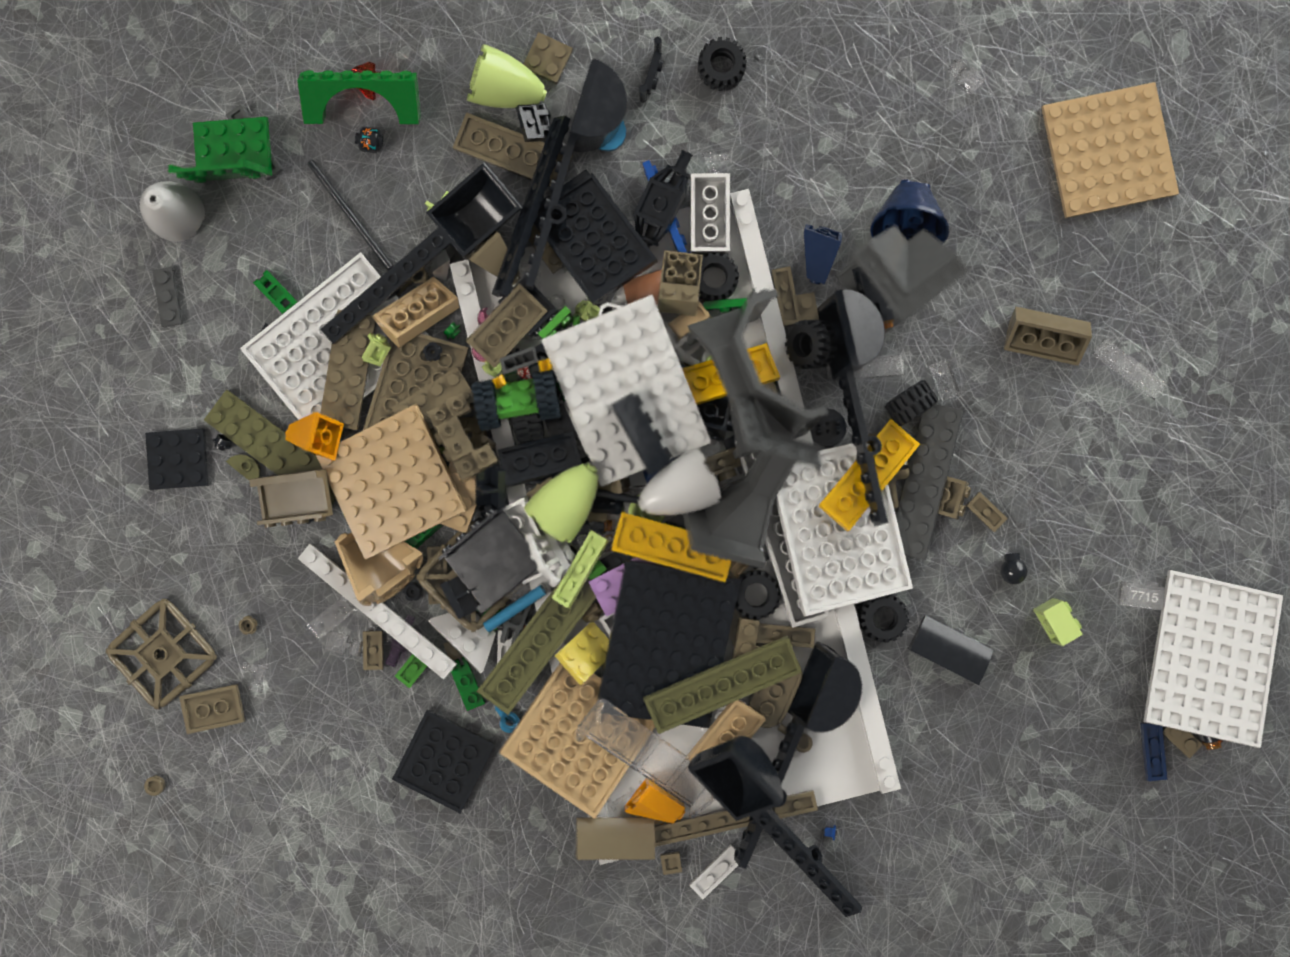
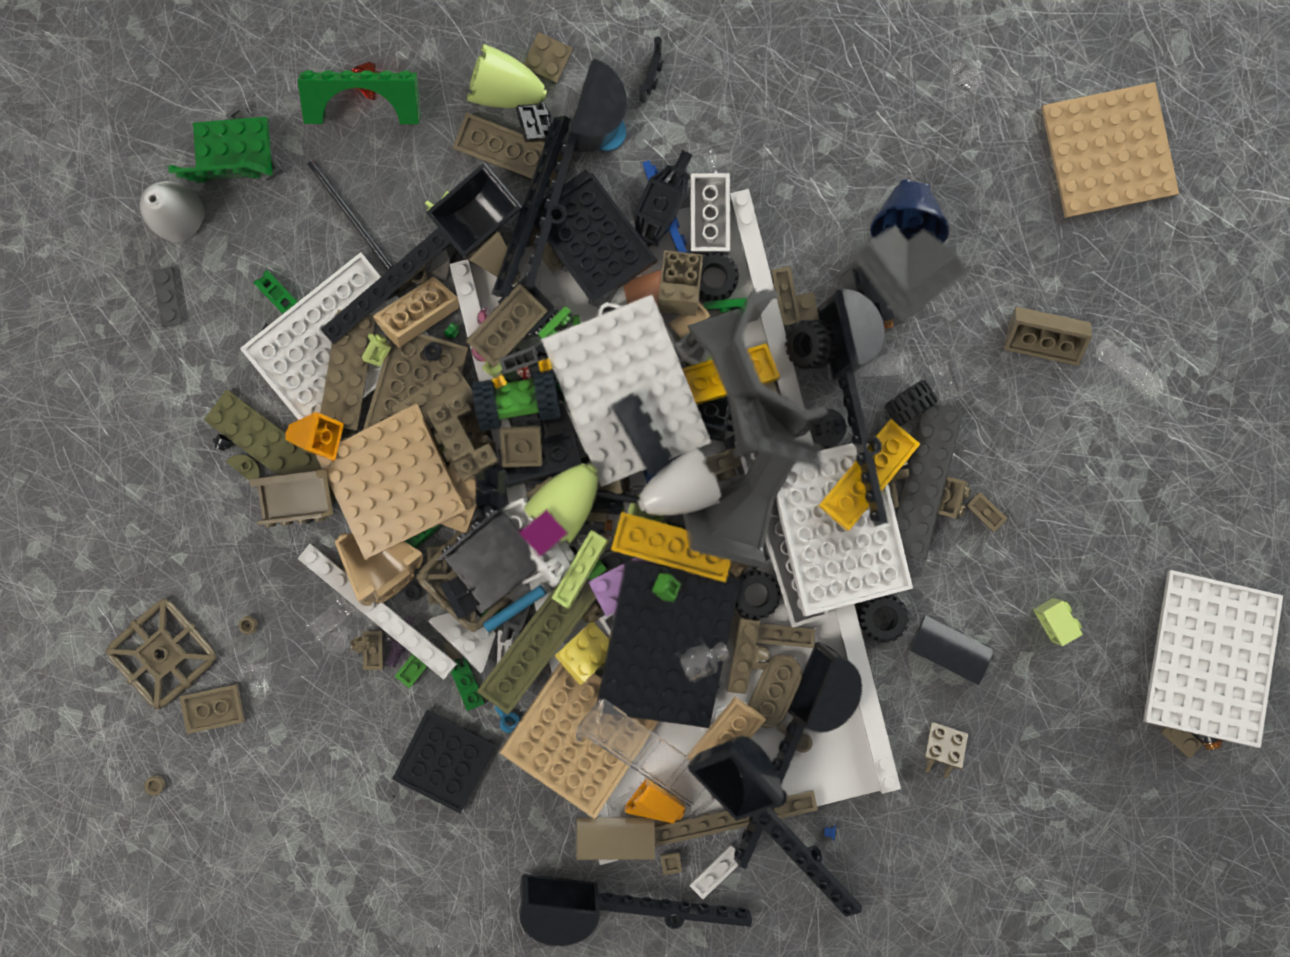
black plate [145,428,209,490] -> none
black head [355,127,384,153] -> none
yellowish green bracket [573,300,600,322] -> none
olive plate [643,636,802,734] -> none
black tyre [698,37,747,91] -> none
dark blue slope [804,224,842,285] -> none
black piece [1000,553,1028,584] -> none
clear brick [1118,579,1165,610] -> none
dark blue plate [1140,722,1168,781] -> none
none -> dark tan plate [350,636,370,653]
none -> dark tan plate [500,426,542,467]
none -> magenta piece [519,509,568,557]
none -> black plate [520,874,752,946]
none -> bright green slope [652,574,681,602]
none -> clear piece [680,643,730,682]
none -> plate [924,722,968,778]

